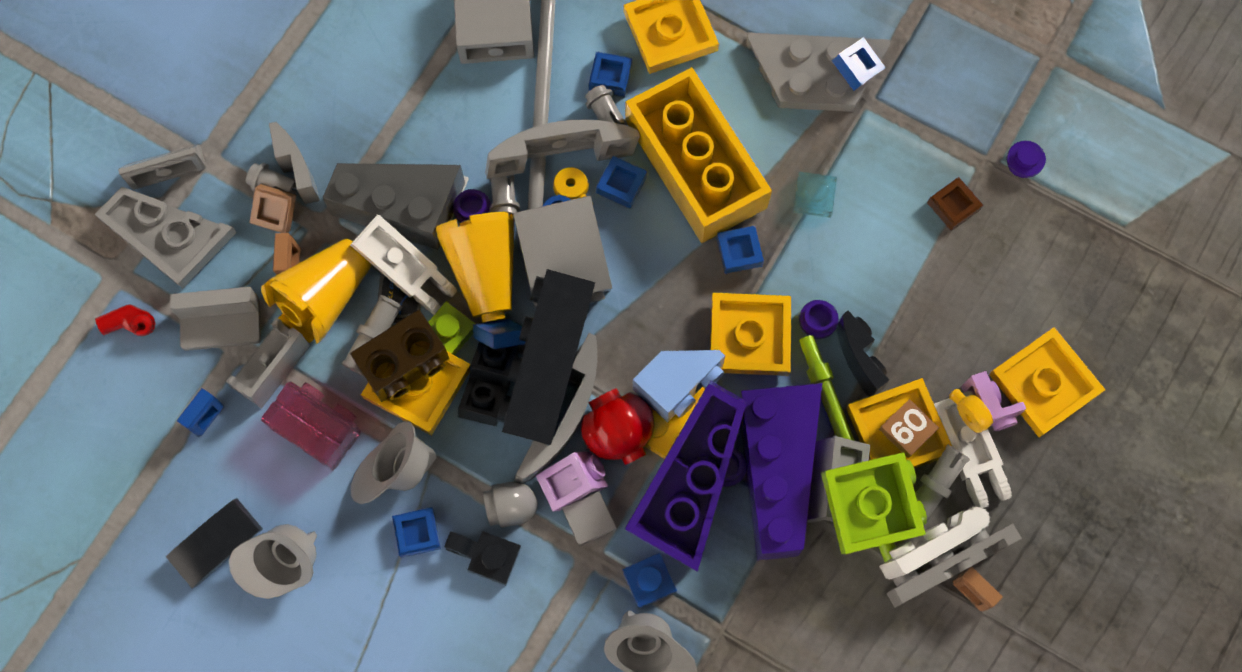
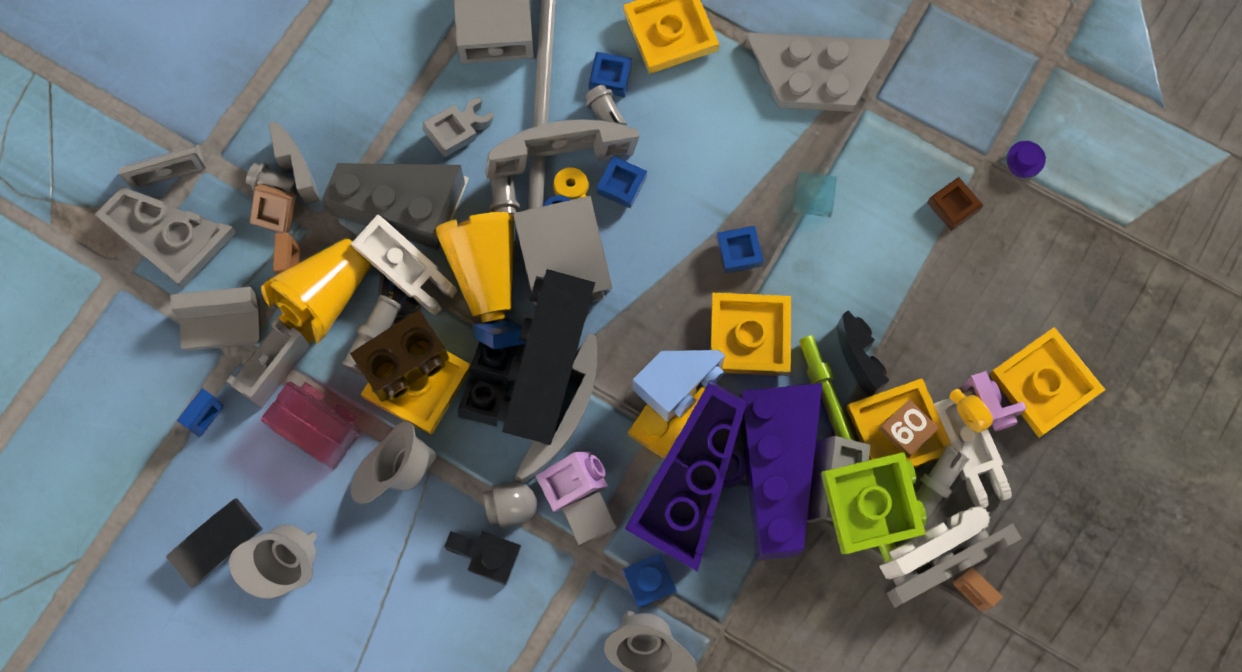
red arm [95,304,156,336] -> none
blue tile [392,507,441,558] -> none
lime plate [428,301,475,355] -> none
dark purple plate [453,189,491,223] -> none
red plant [581,388,655,465] -> none
yellow brick [625,67,772,244] -> none
dark purple plate [799,300,839,339] -> none
plate [831,37,886,91] -> none
none -> light grey plate [422,97,494,158]

